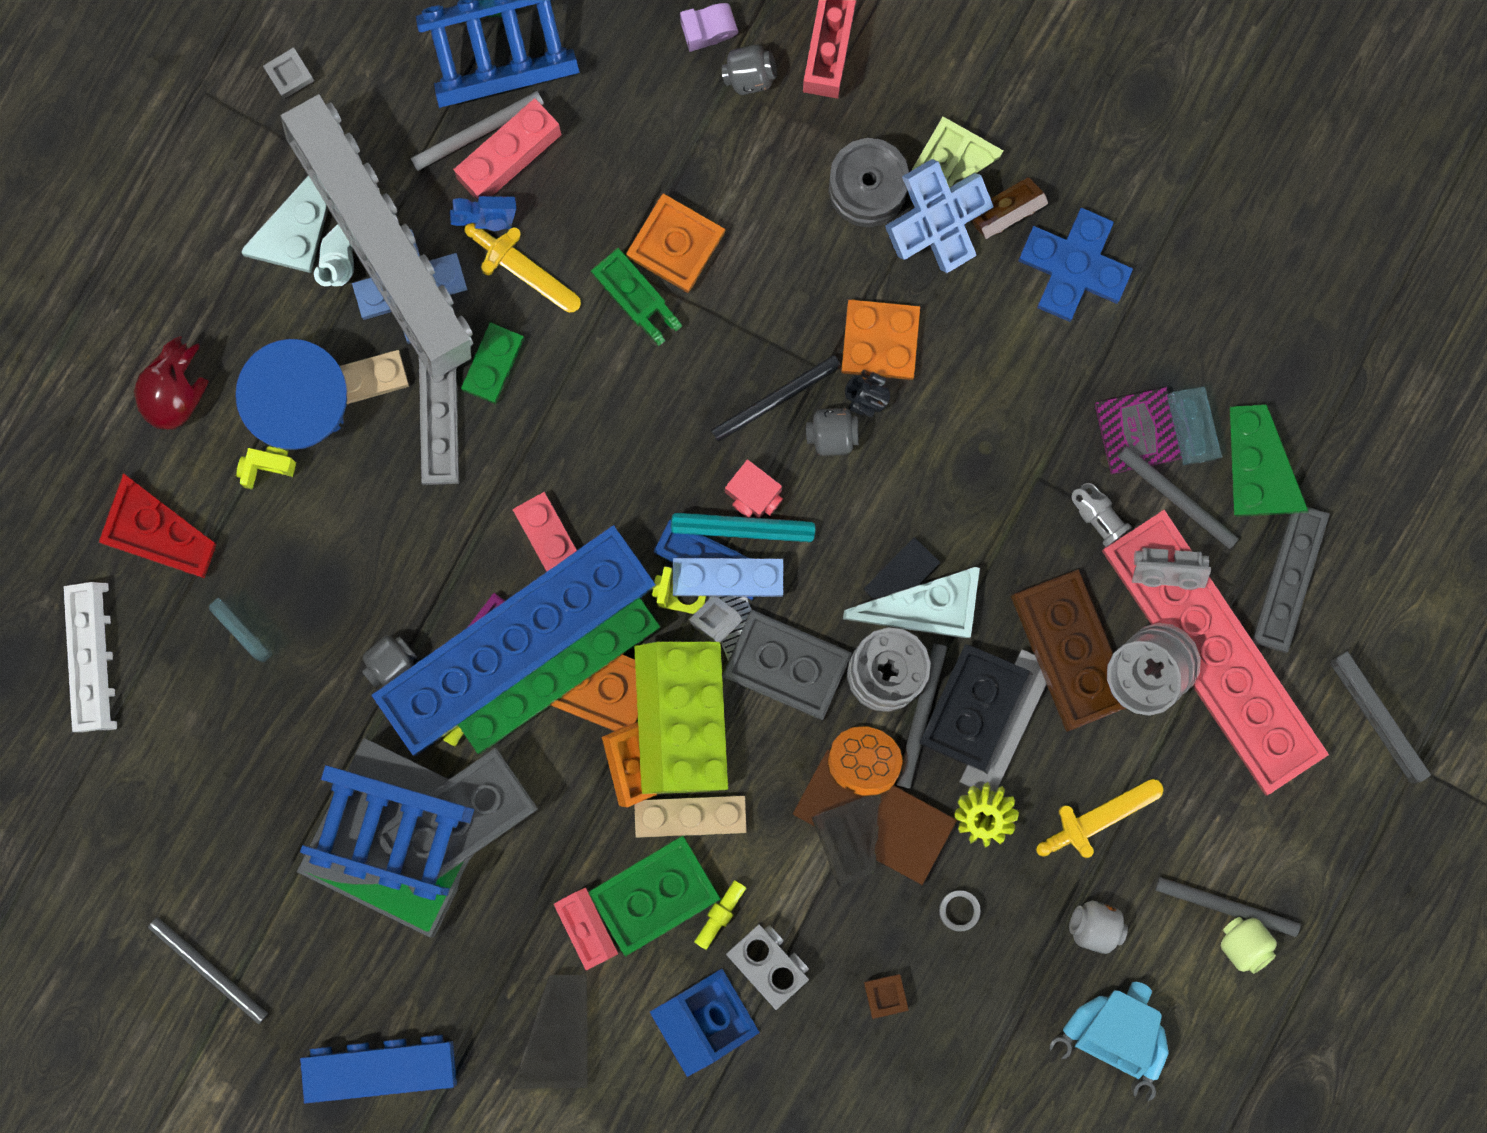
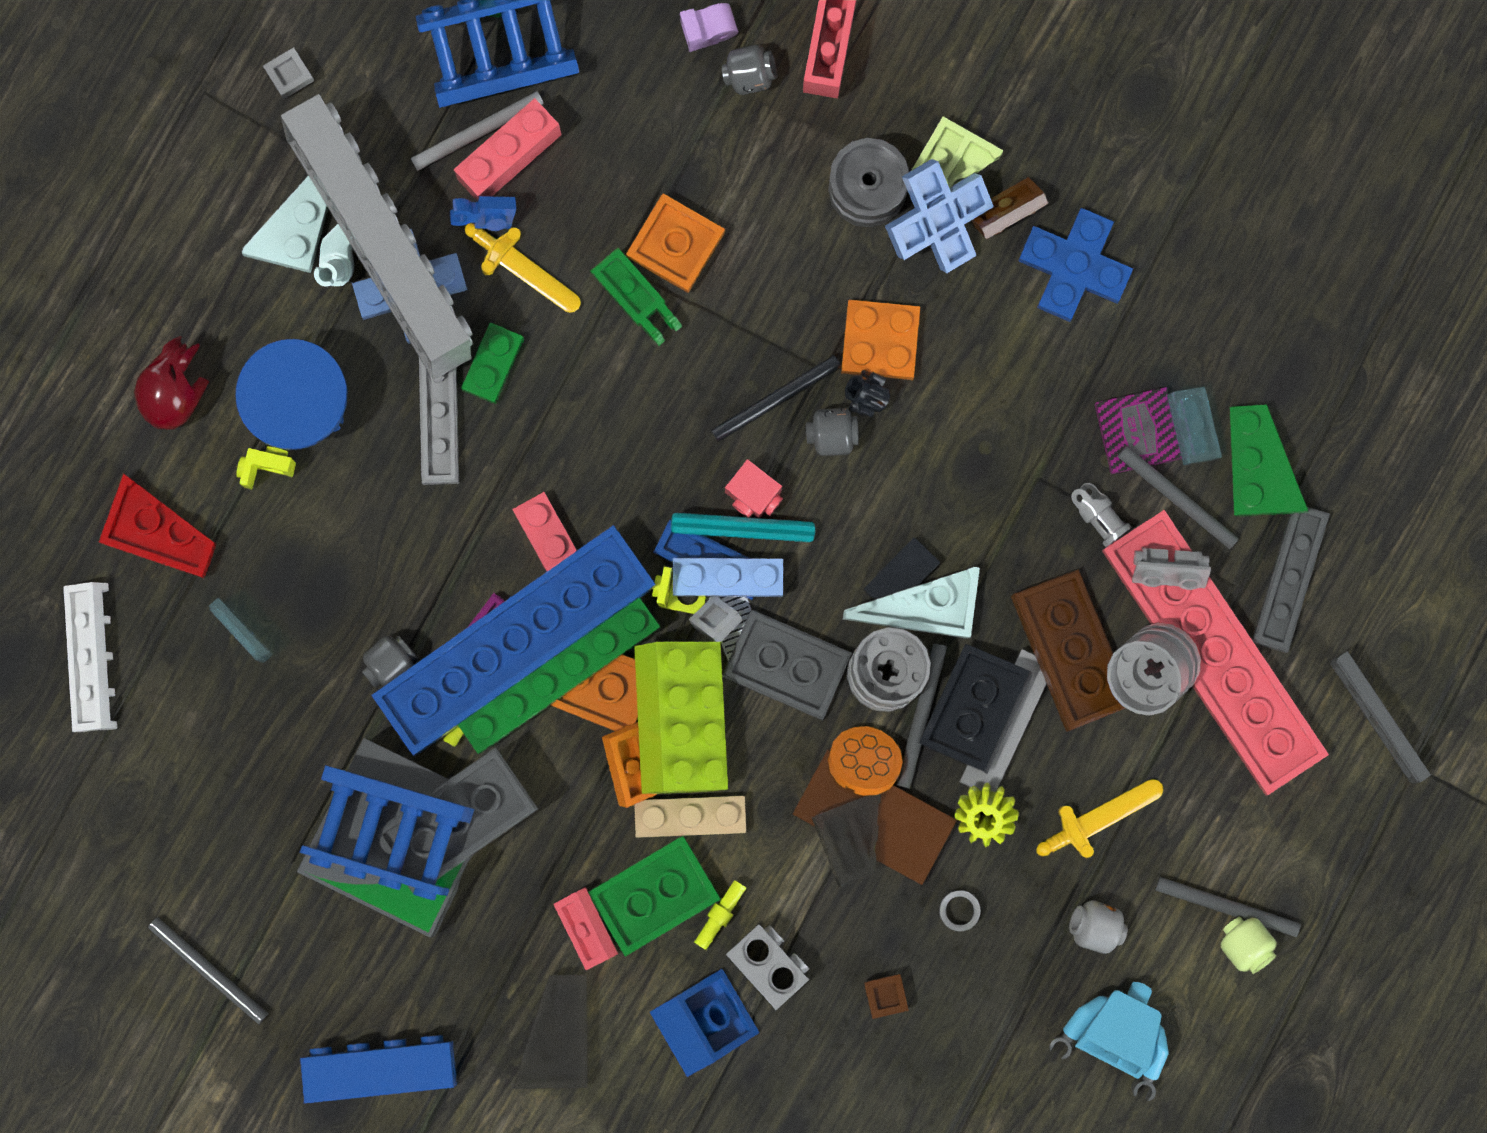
tan plate [340,350,409,404] -> none

